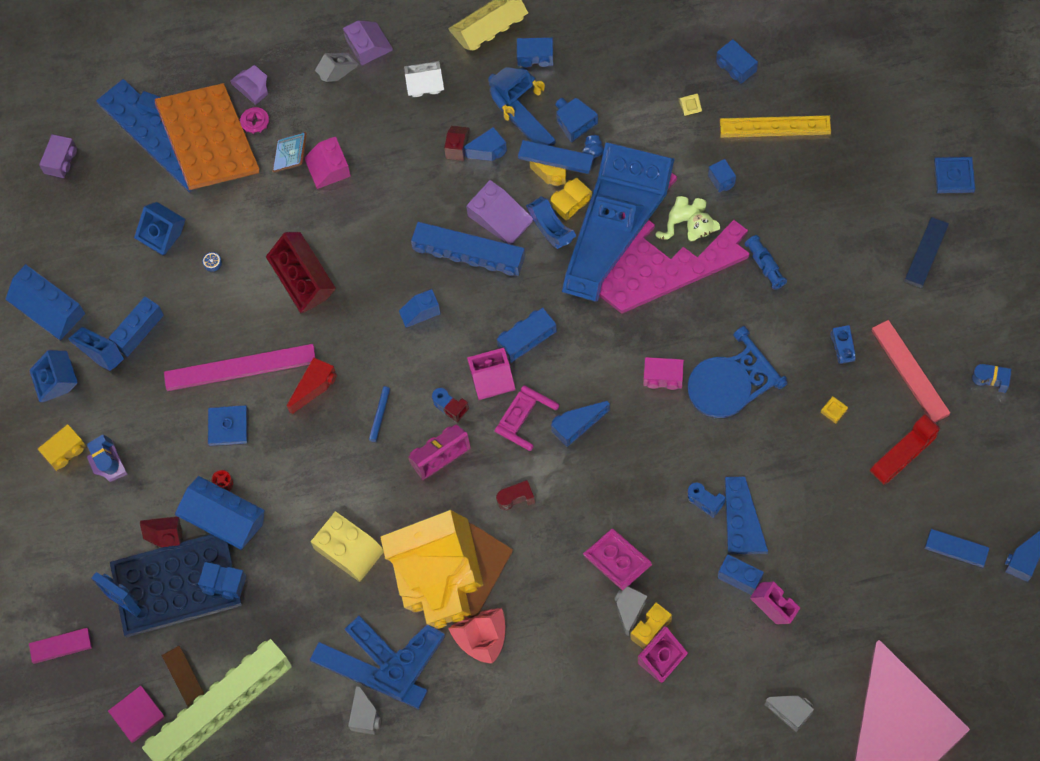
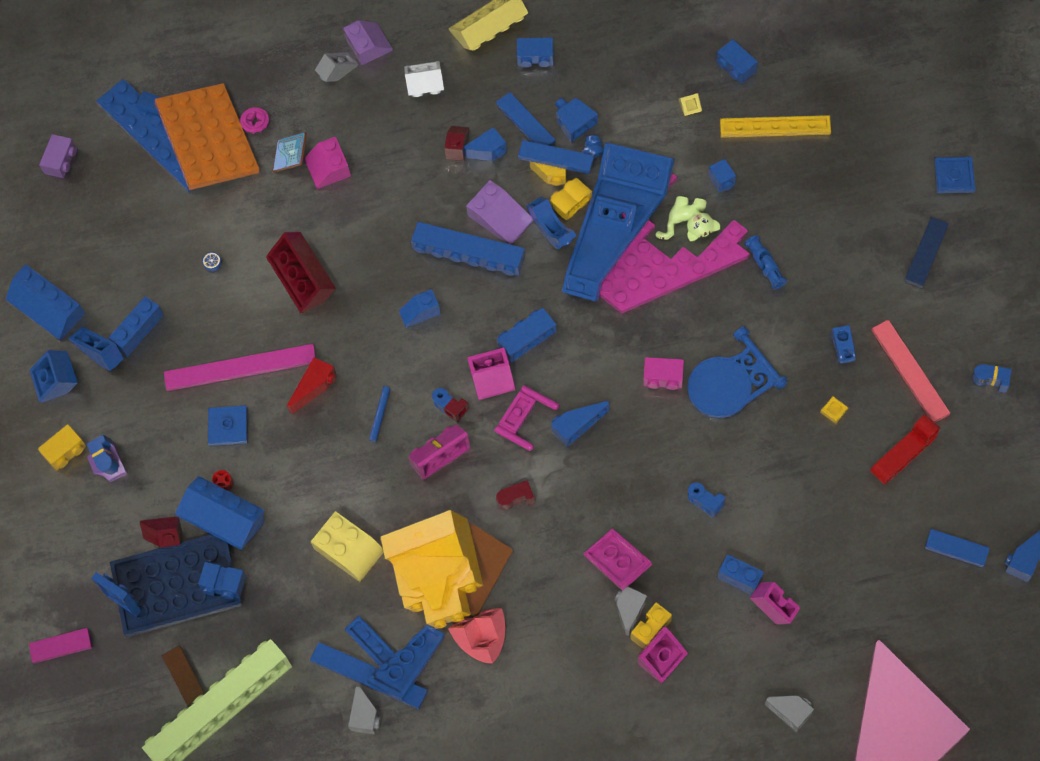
dark pink tile [108,686,165,743] -> none
blue slope [134,202,186,255] -> none
medium lavender slope [230,65,268,105] -> none
blue torso [488,67,545,121] -> none
blue wing [725,477,768,554] -> none

